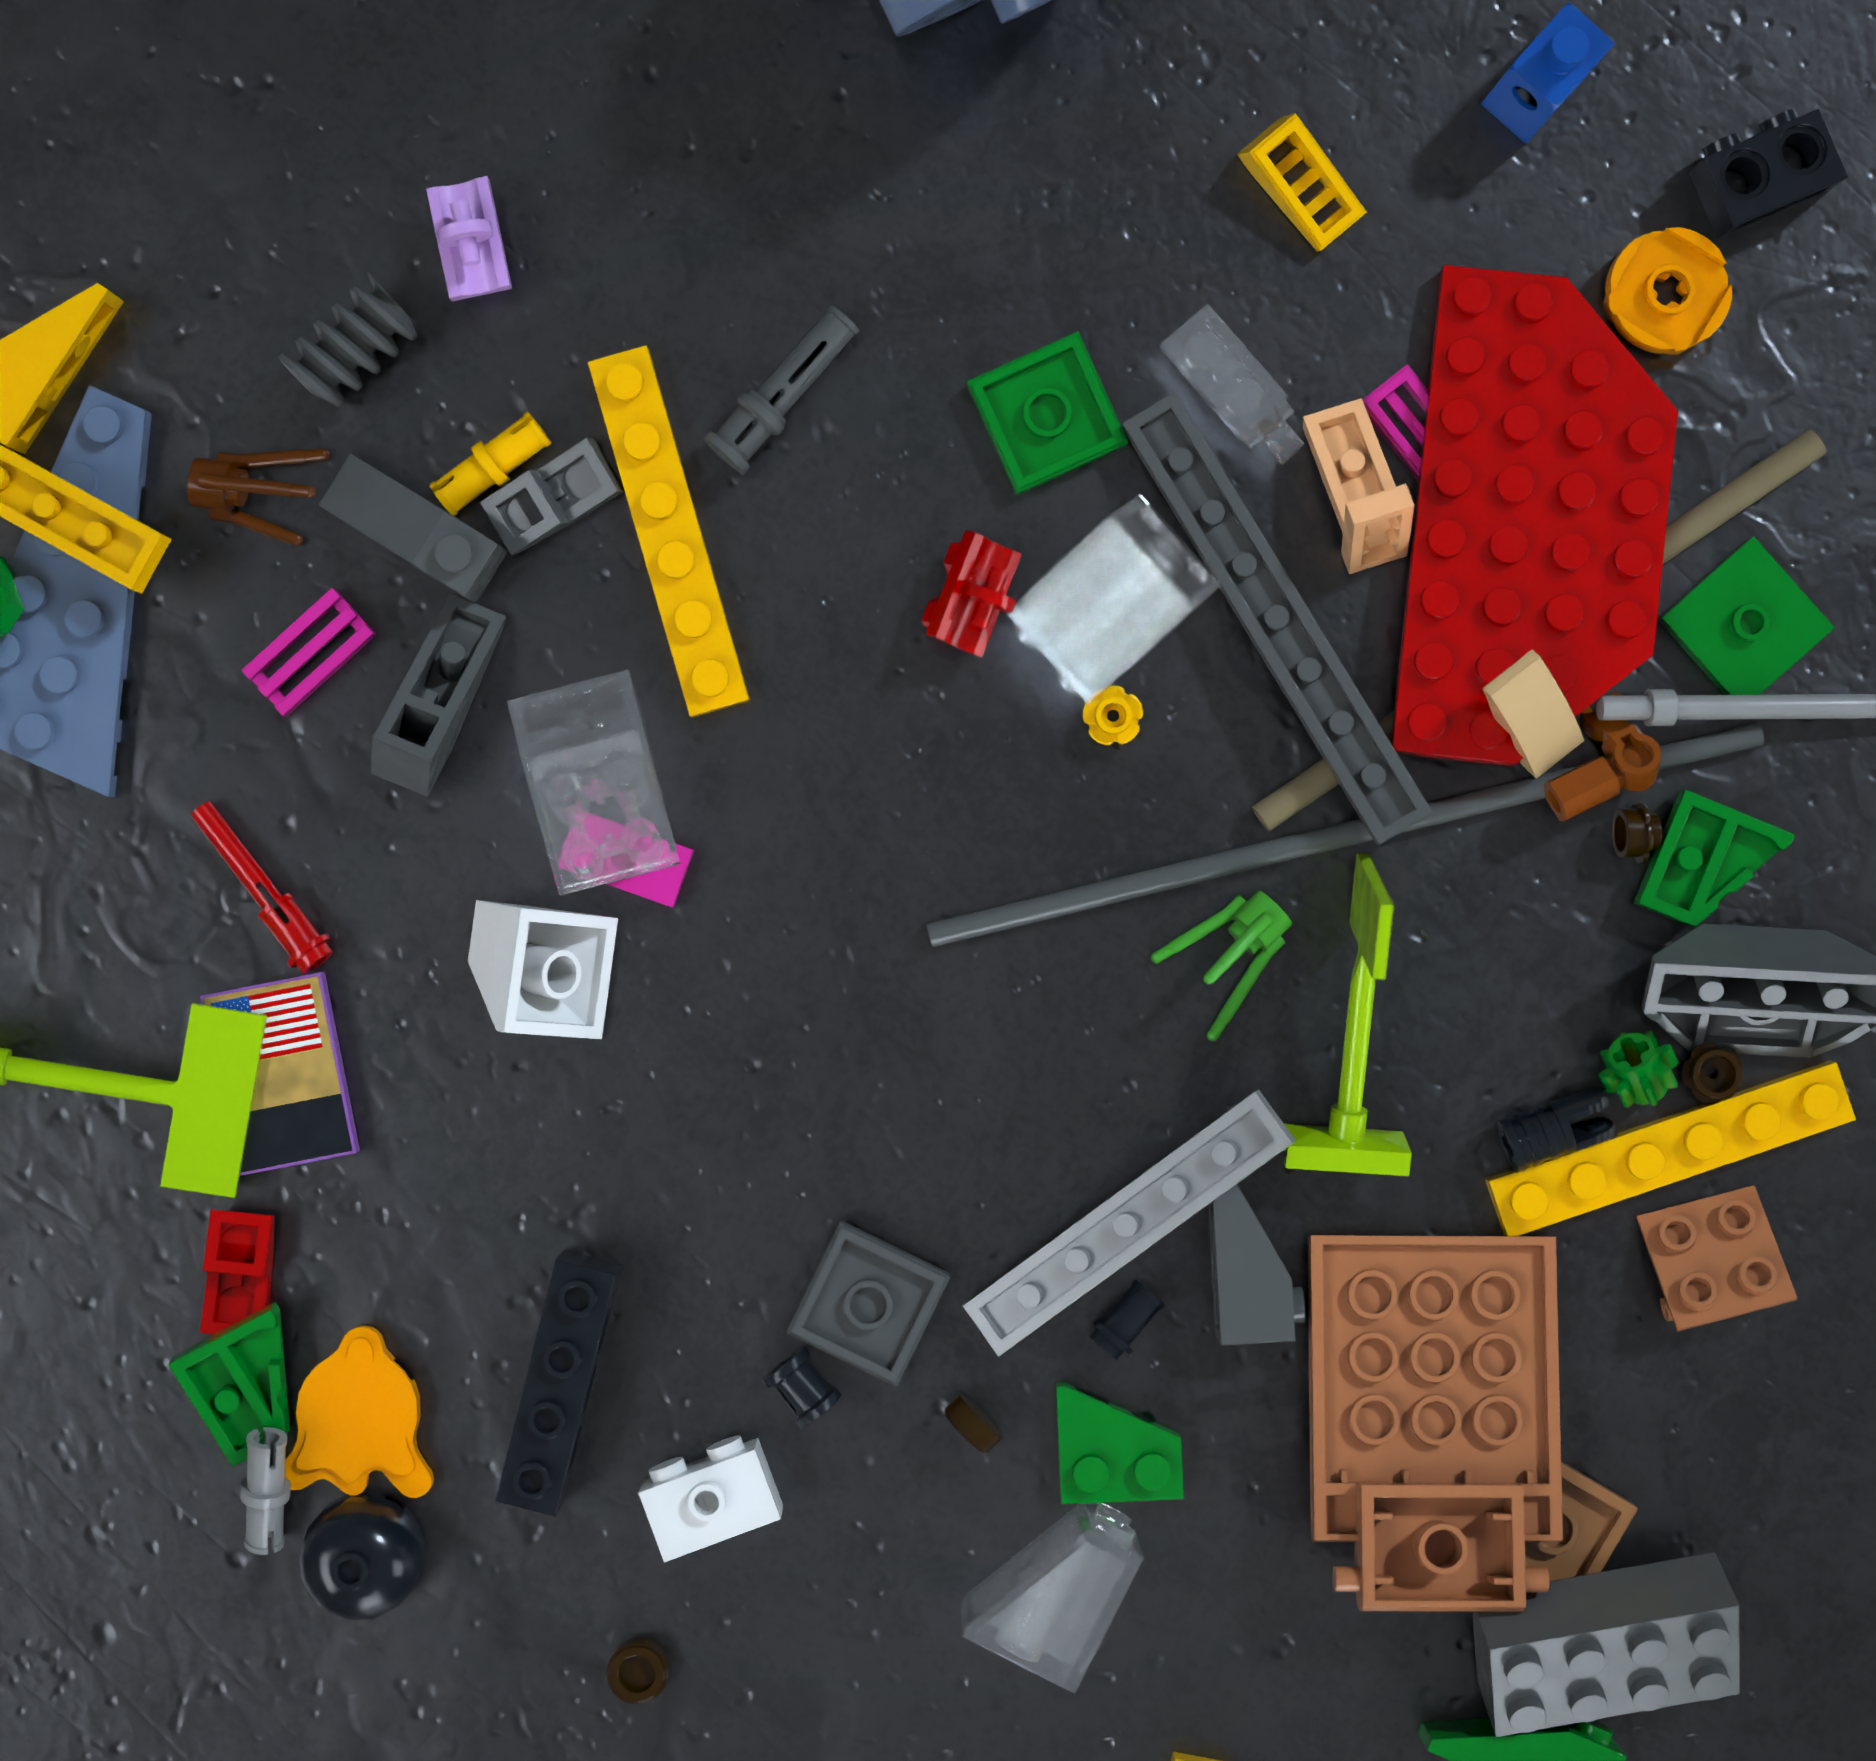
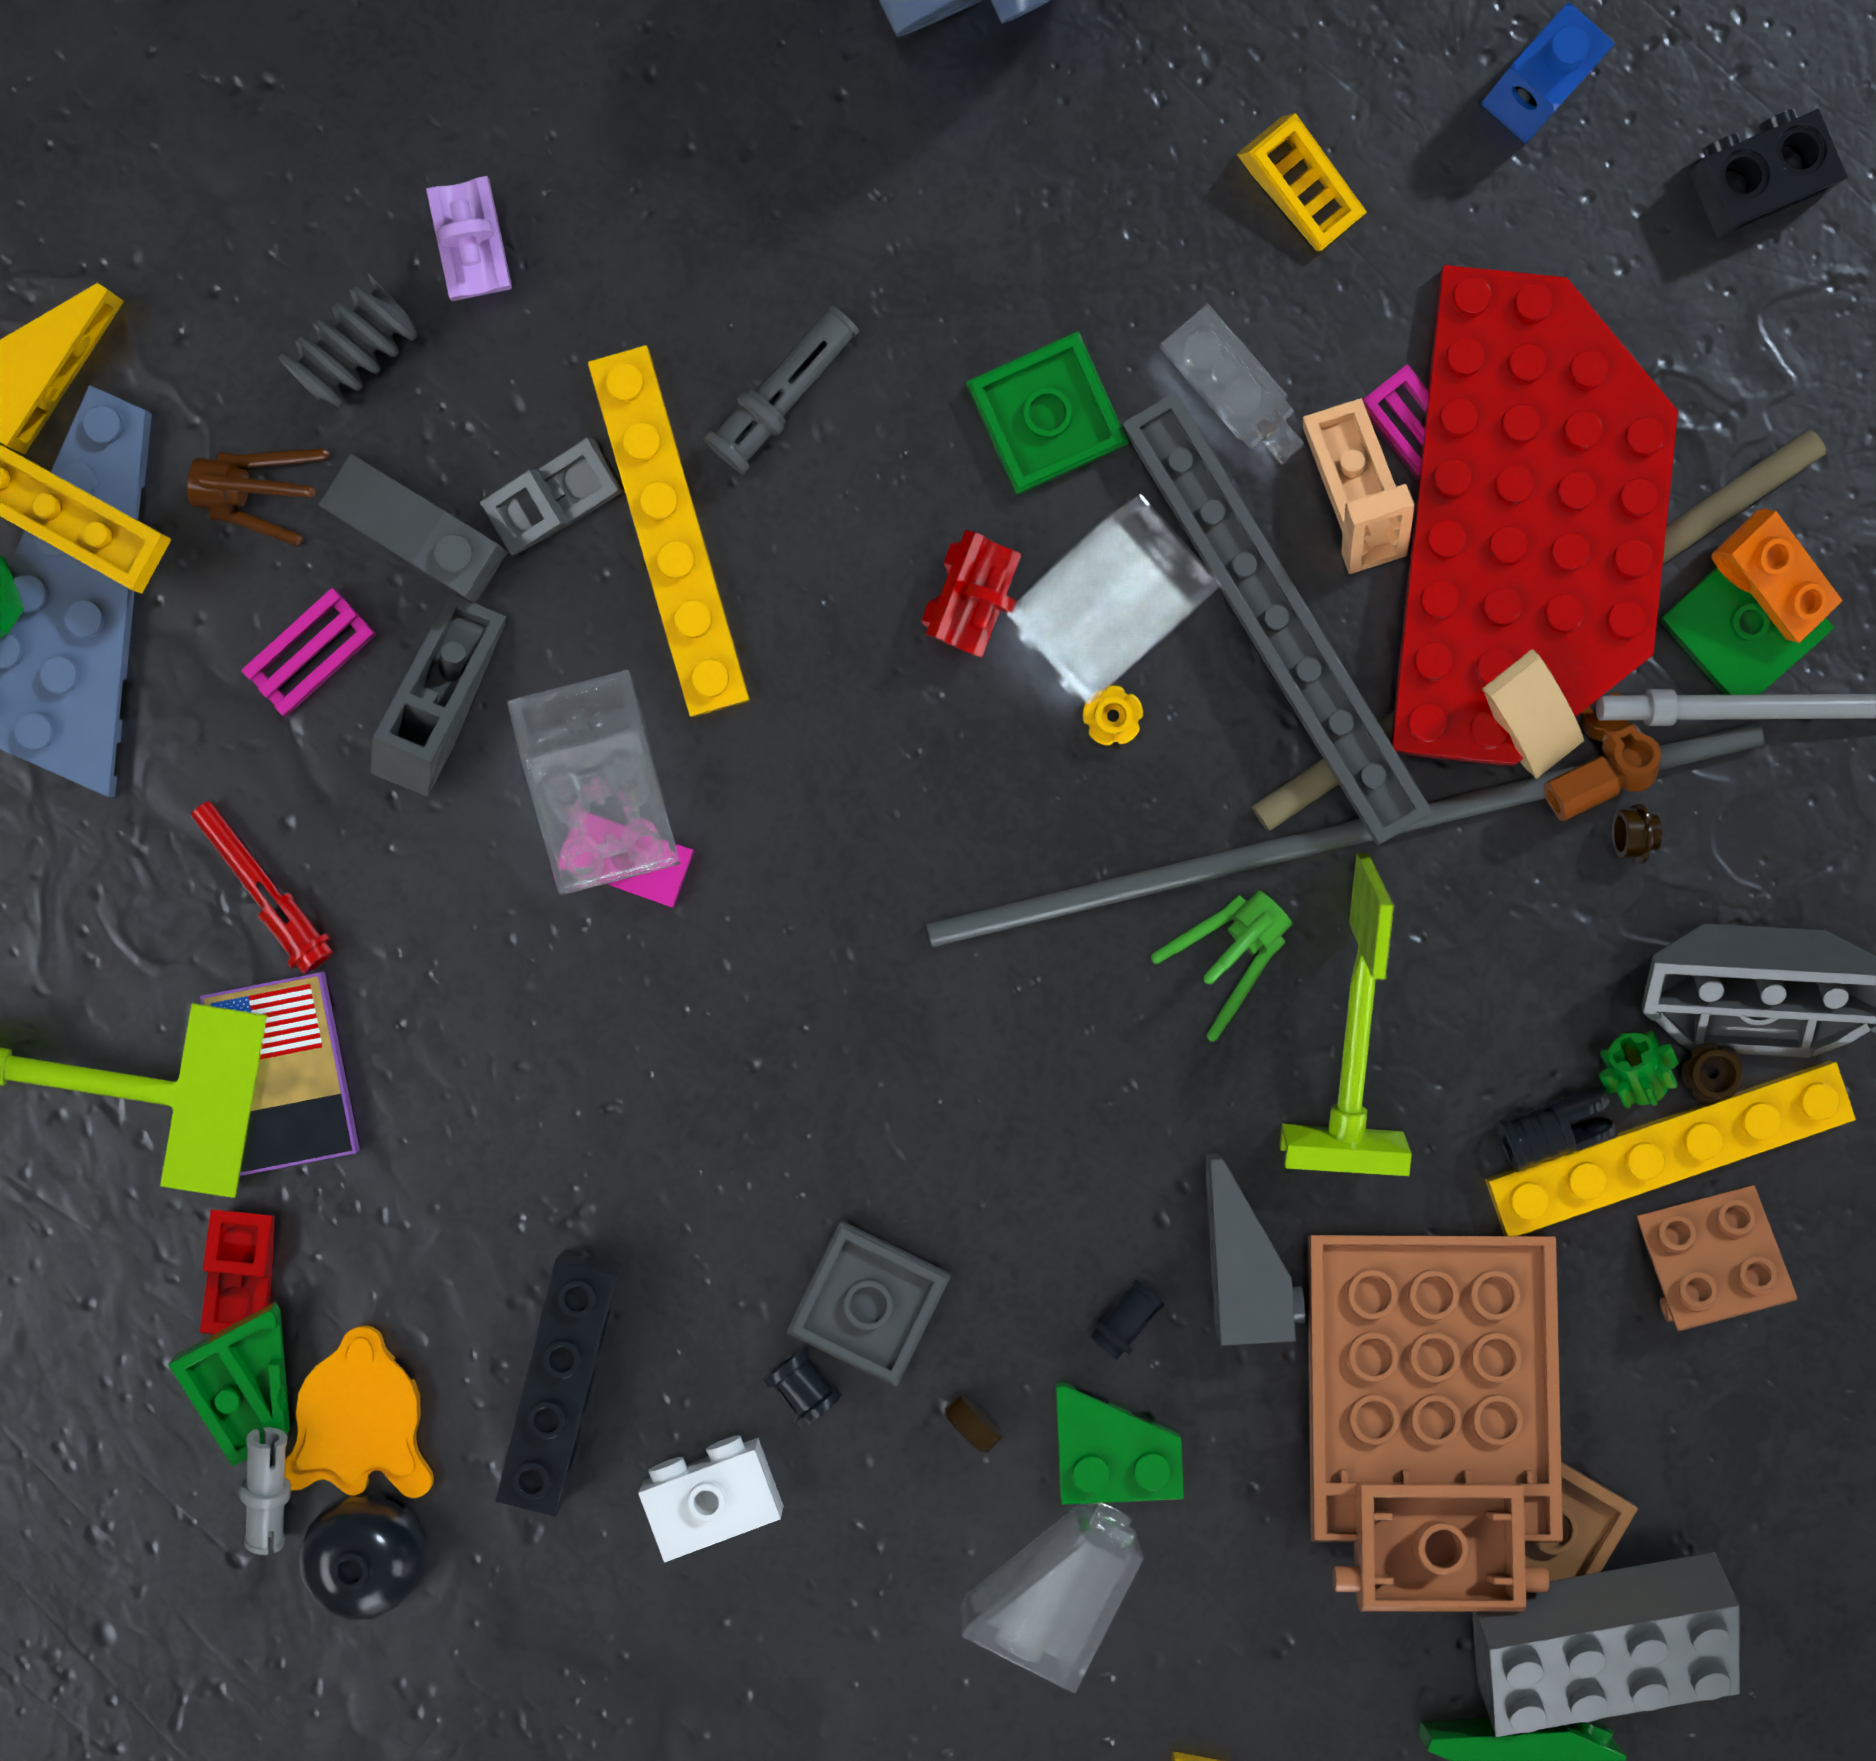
yellow pin [429,411,552,516] -> none
white slope [468,900,618,1039] -> none
dark brown tile [606,1638,670,1704] -> none
light grey plate [963,1090,1296,1357] -> none
light orange plate [1603,227,1732,355] -> none
green wing [1633,790,1795,927] -> none
none -> orange plate [1712,508,1843,643]

